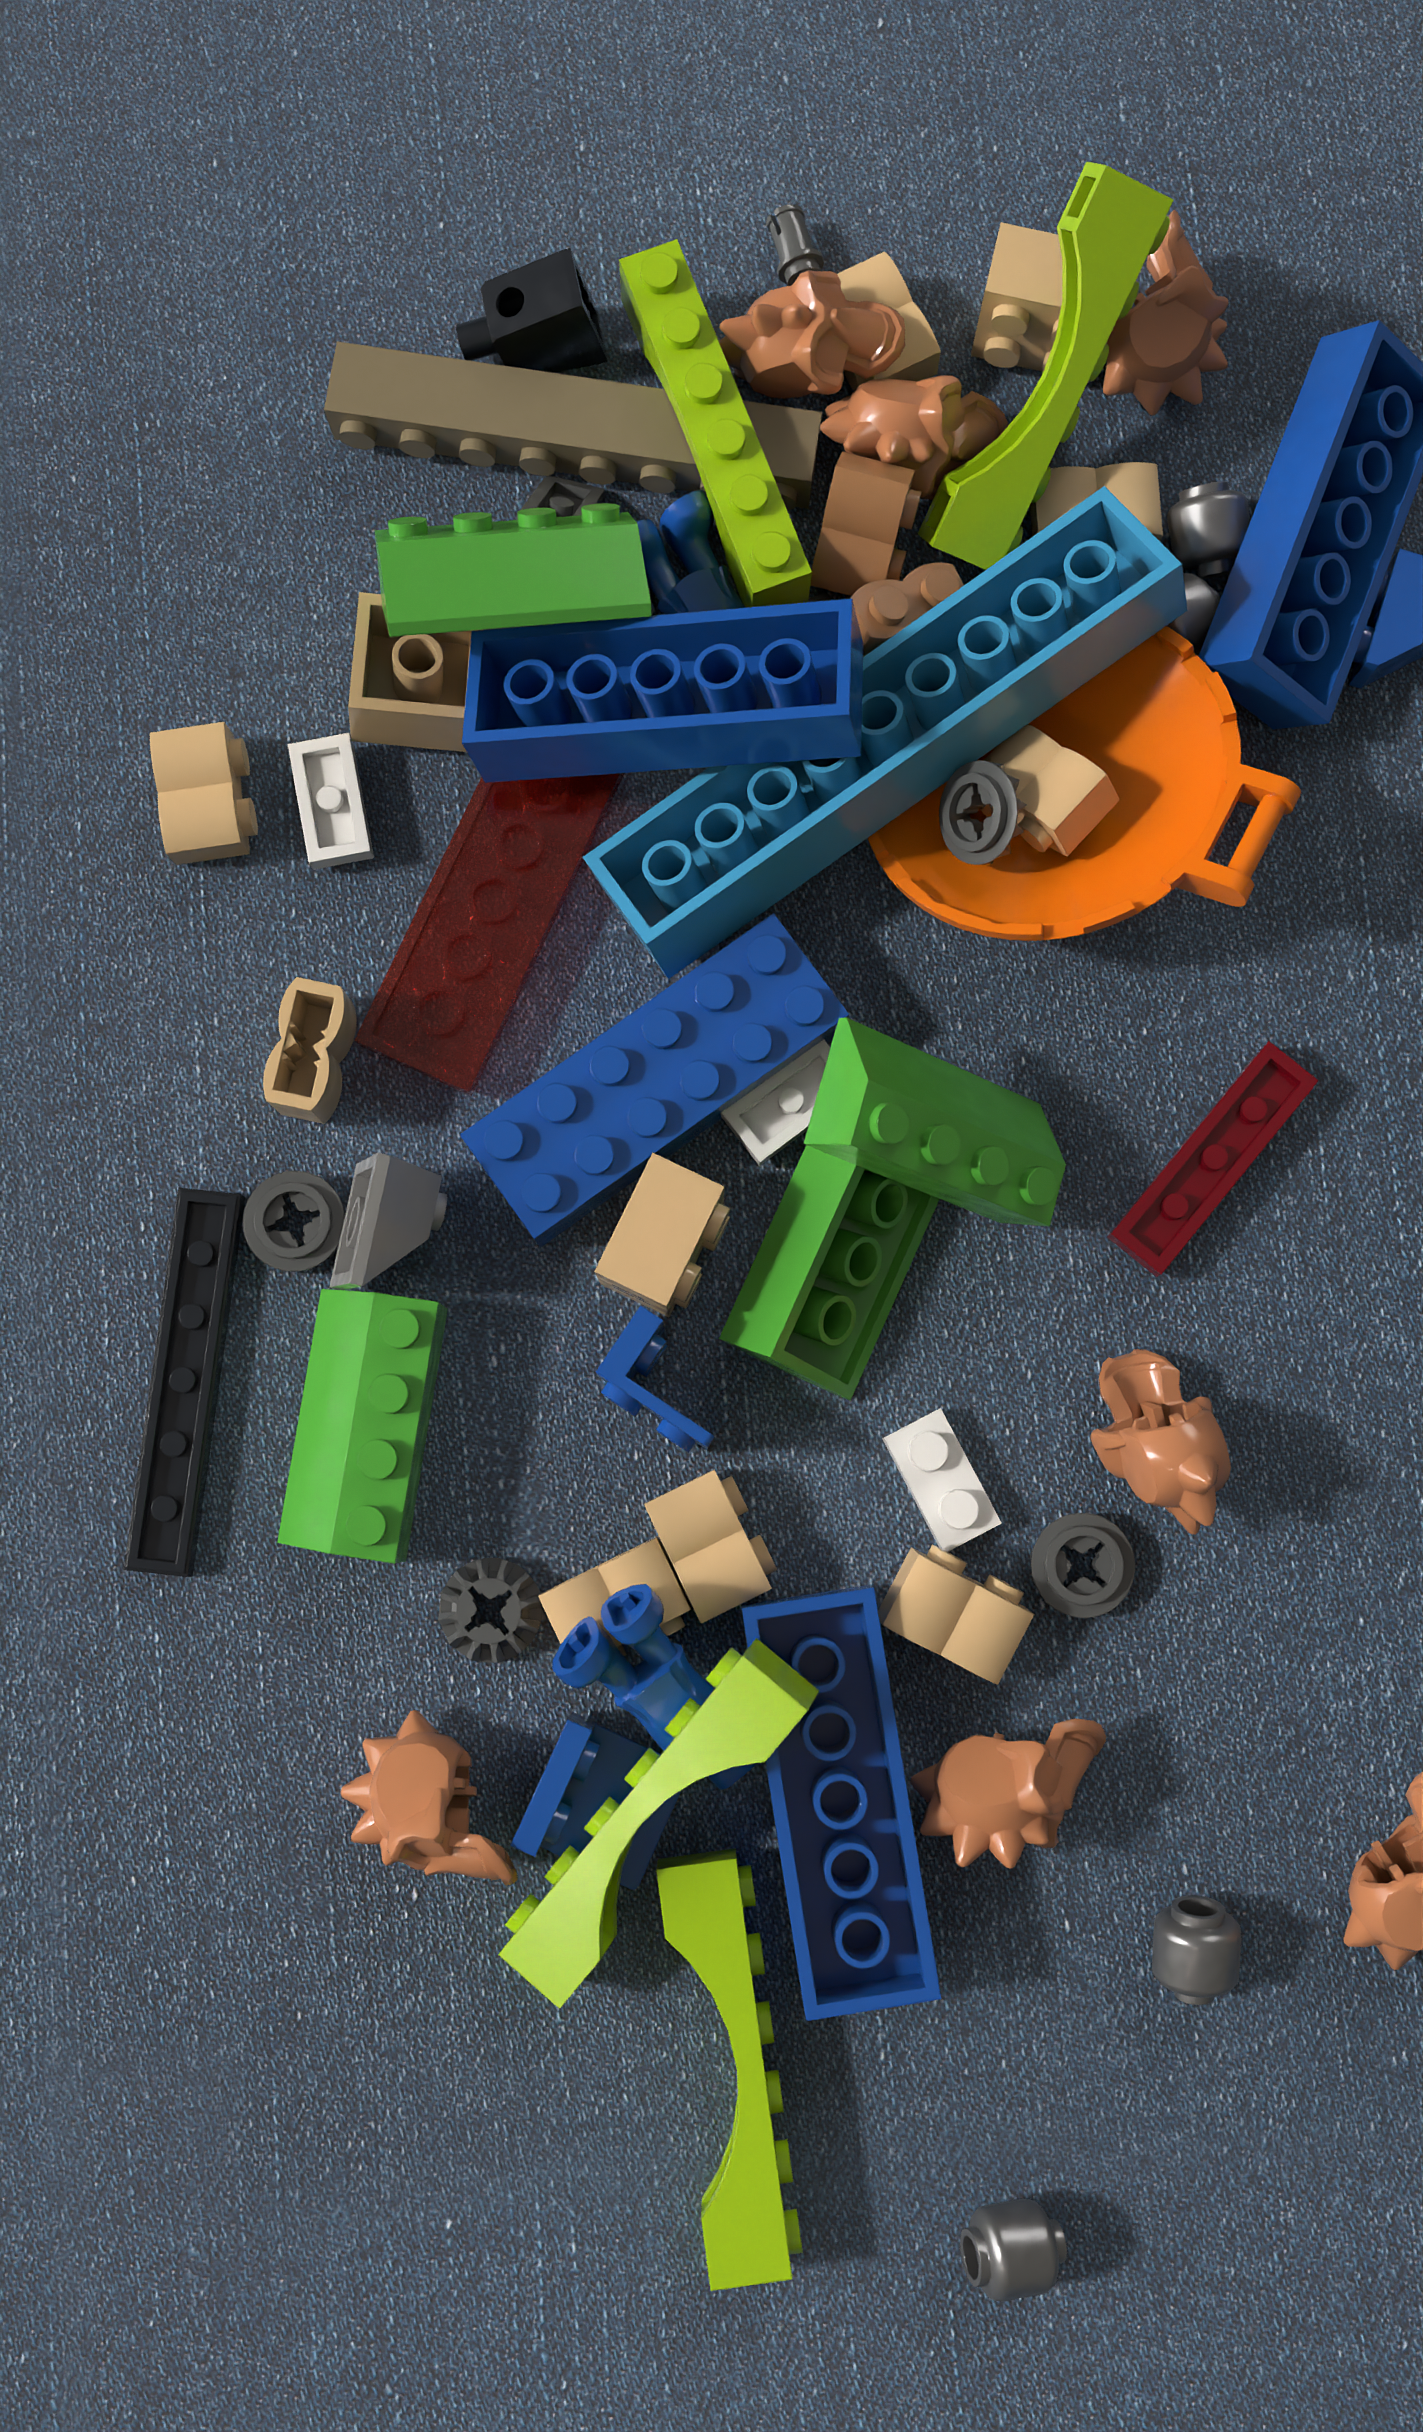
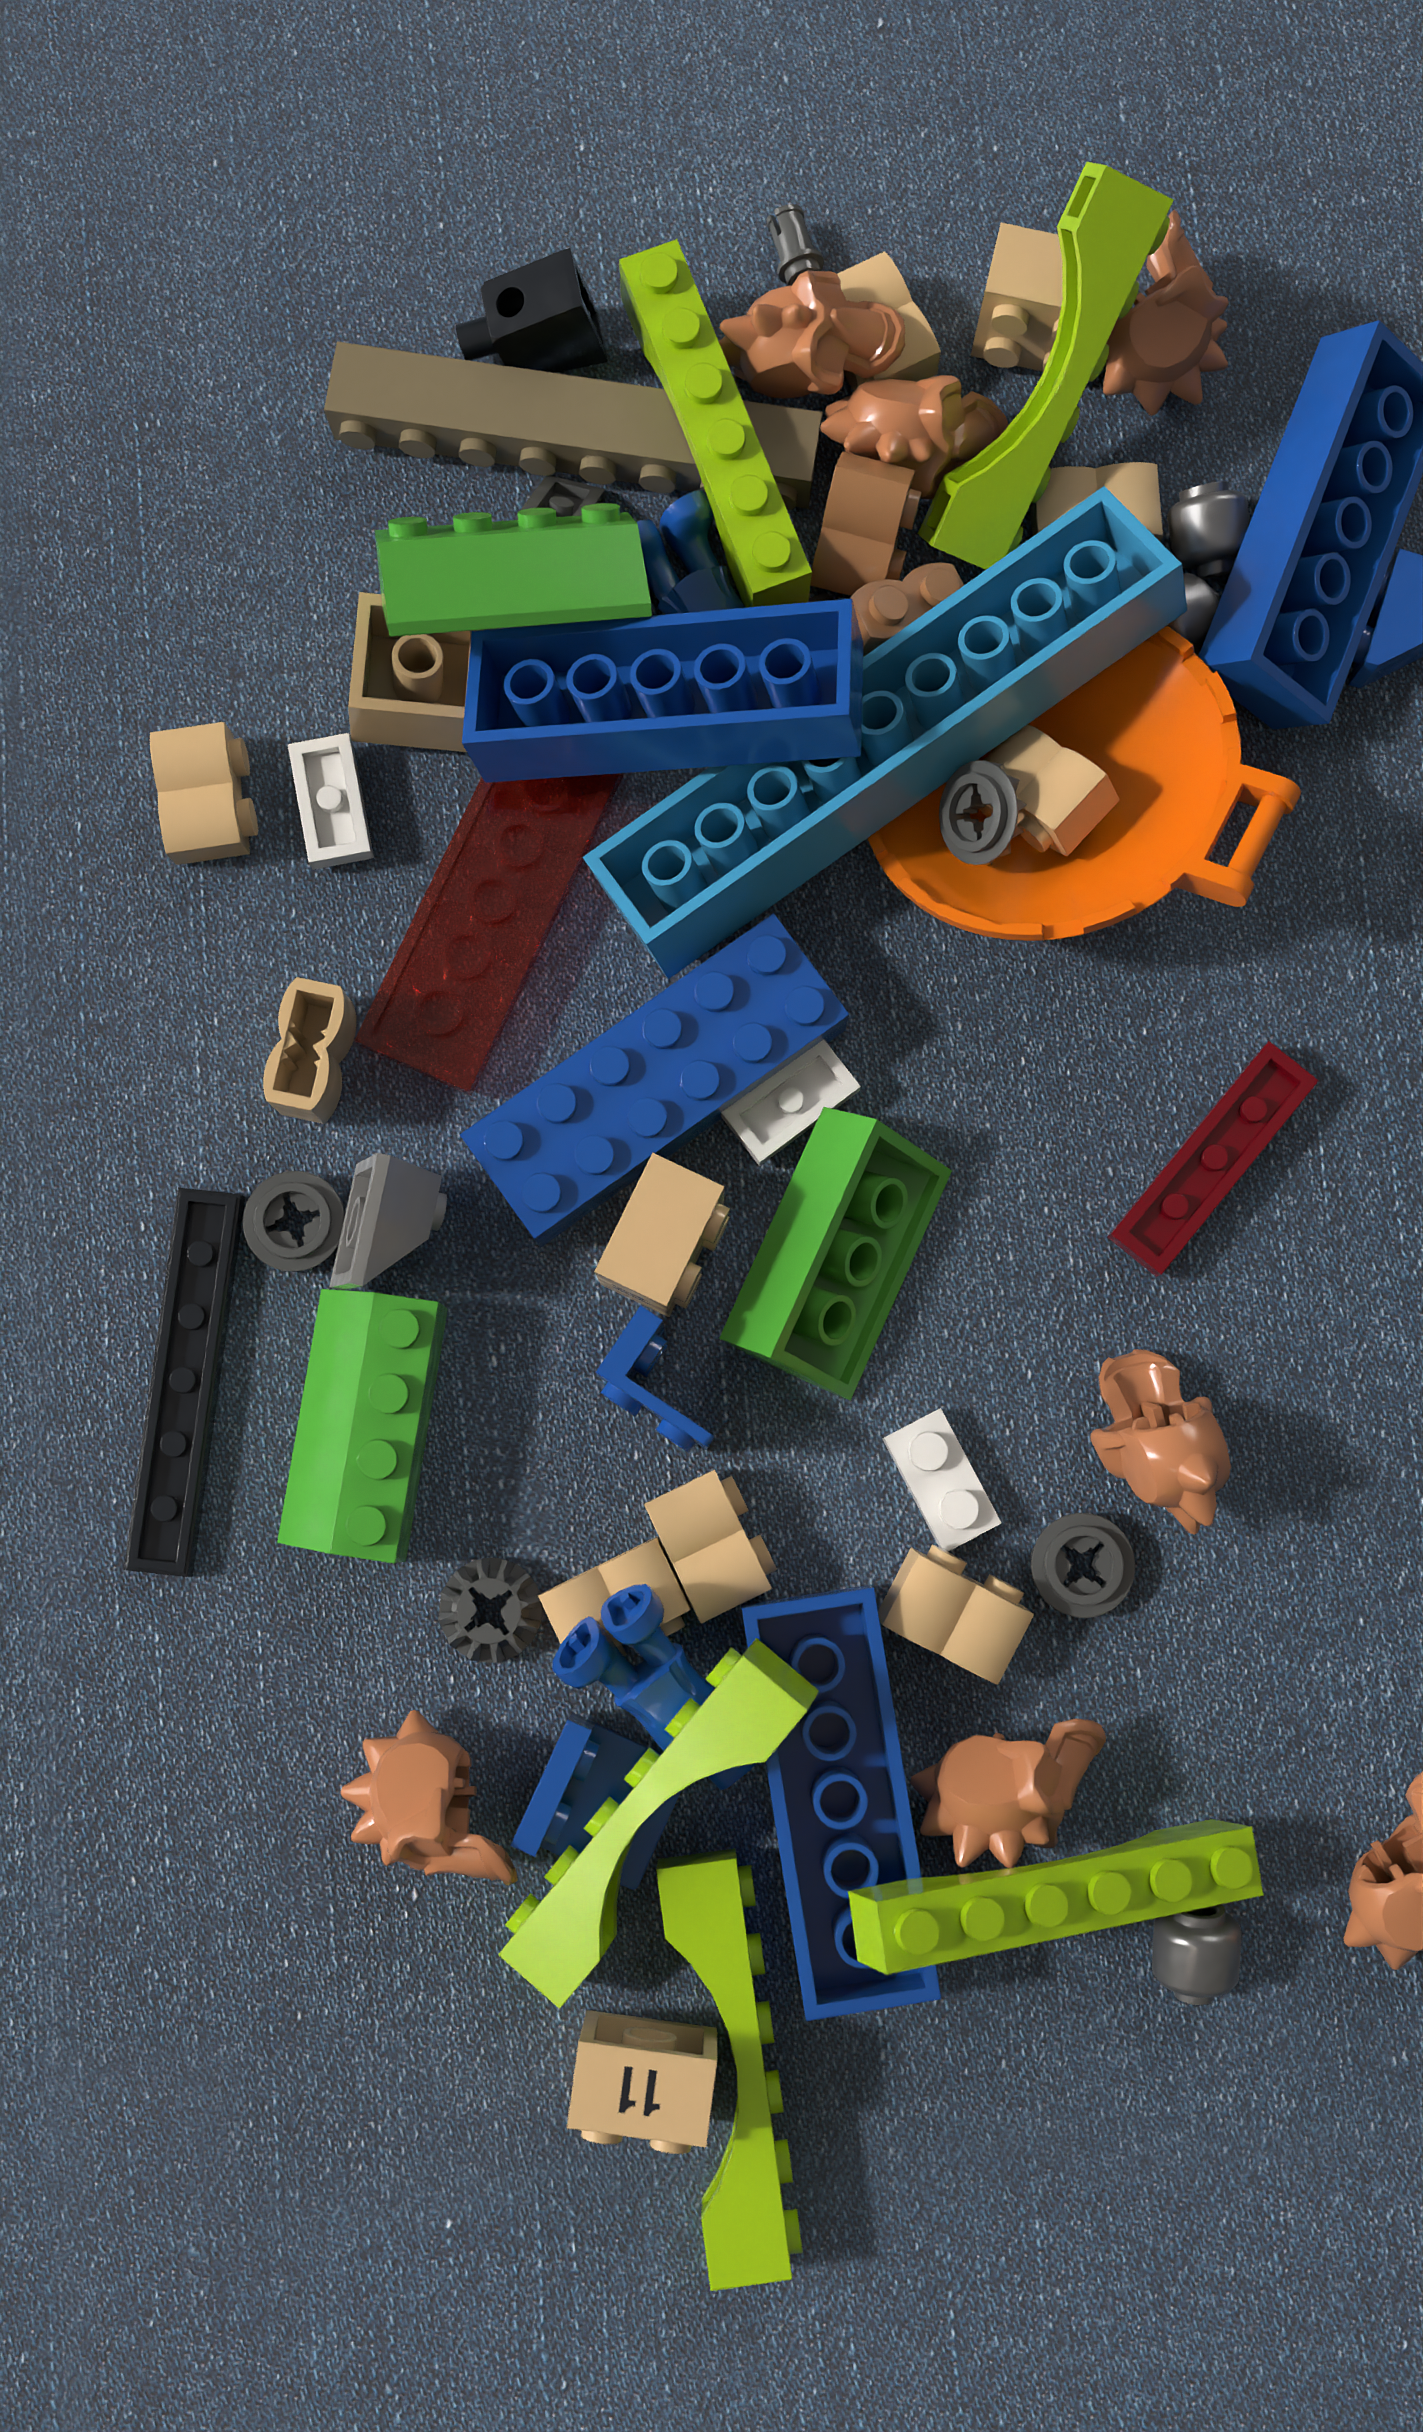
bright green slope [803,1017,1066,1226] -> none
flat silver head [960,2199,1067,2302] -> none
none -> tan brick [567,2010,717,2154]
none -> lime arch [848,1819,1263,1975]

